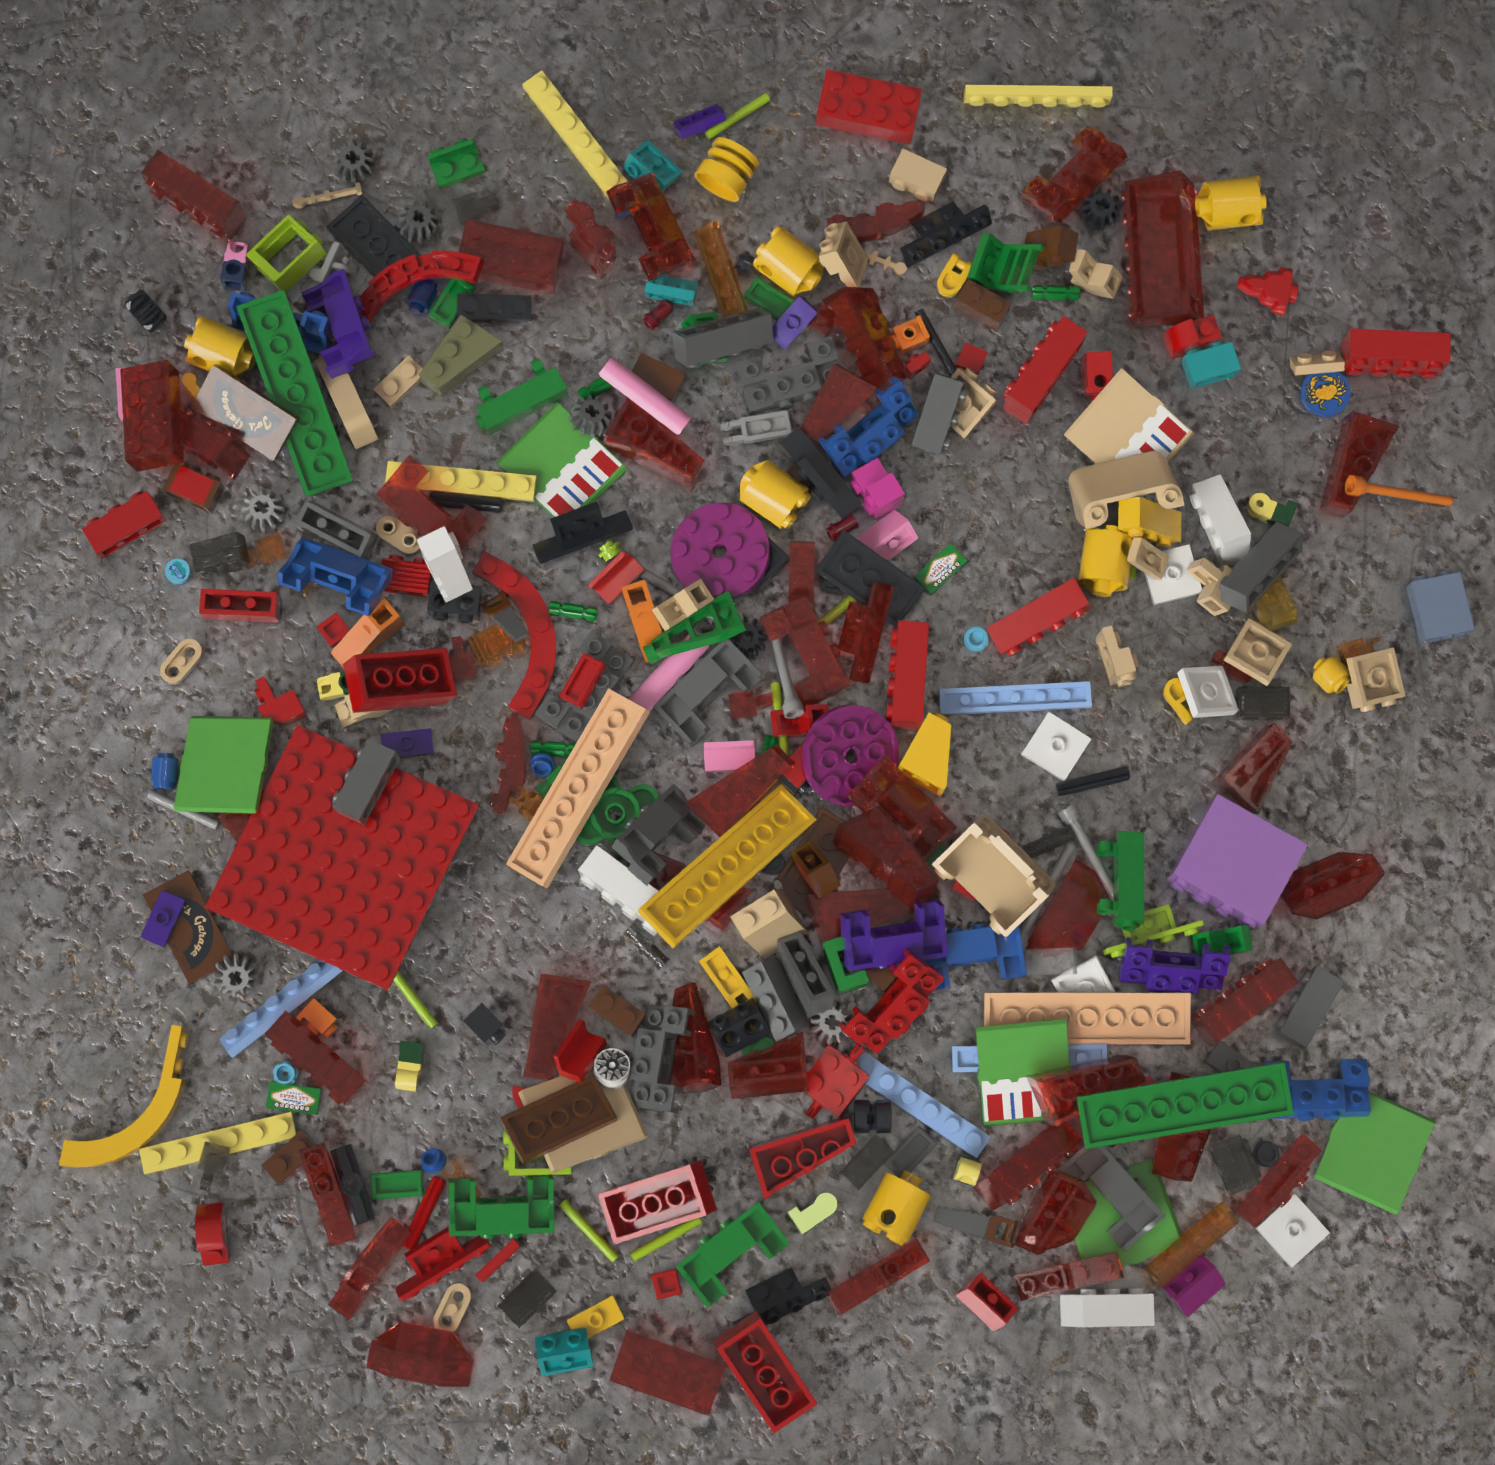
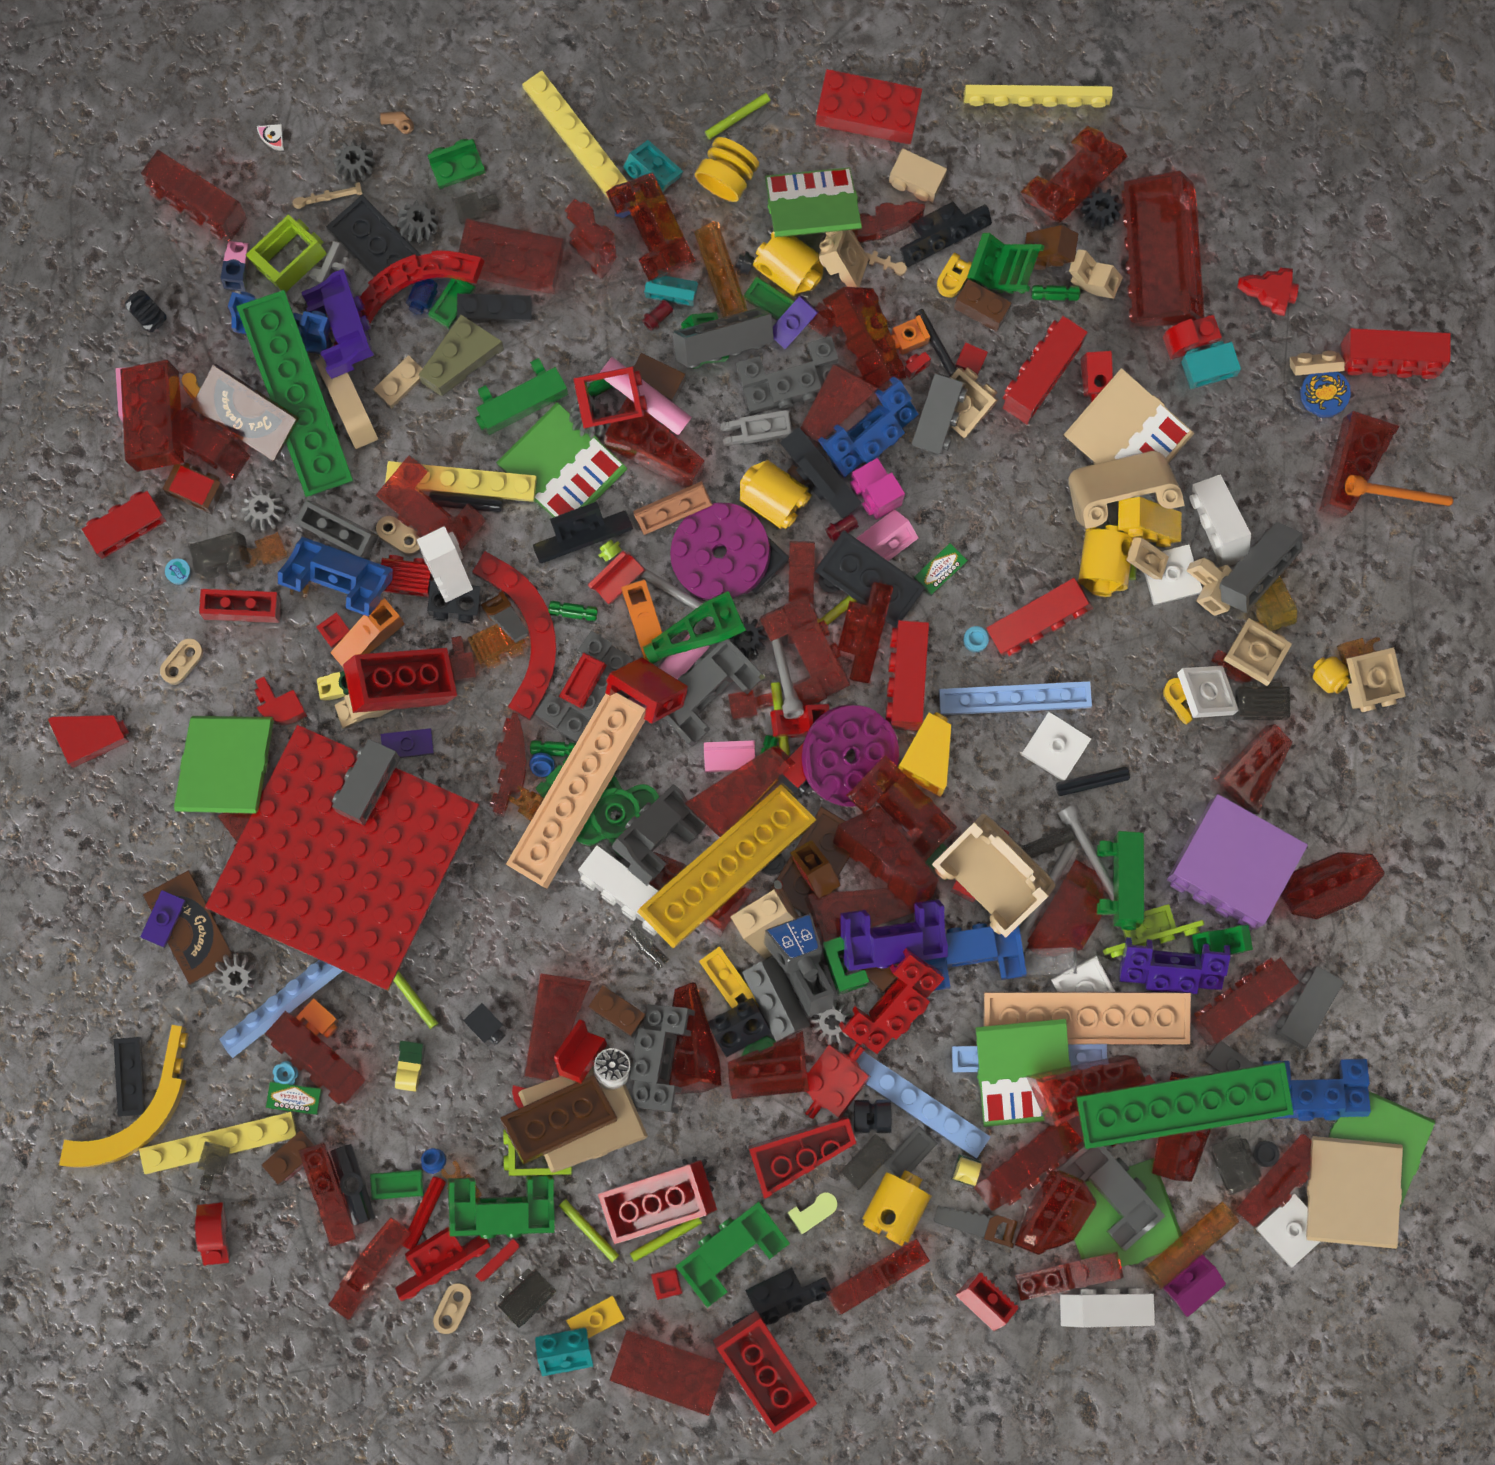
light grey bar [147,789,220,830] -> none
blue brick [151,753,178,790] -> none
yellow cylinder [184,316,256,379] -> none
clear red wedge [366,1321,474,1387] -> none
tan brick [652,579,714,631] -> none
dark purple plate [673,104,726,139] -> none
tan plate [1096,625,1138,687] -> none
yellow cylinder [1195,175,1266,231] -> none
leg [1246,493,1298,527] -> none
sand blue brick [1406,570,1475,644] -> none
none -> red slope [48,715,129,768]
none -> black plate [113,1037,145,1117]
none -> white tile [257,124,284,151]
none -> medium nougat arm [380,111,414,134]
none -> red window [573,366,648,428]
none -> red panel [605,657,688,724]
none -> nougat tile [633,481,712,535]
none -> torso [764,914,822,979]
none -> bright green piece [765,167,862,237]
none -> tan piece [1306,1136,1403,1249]

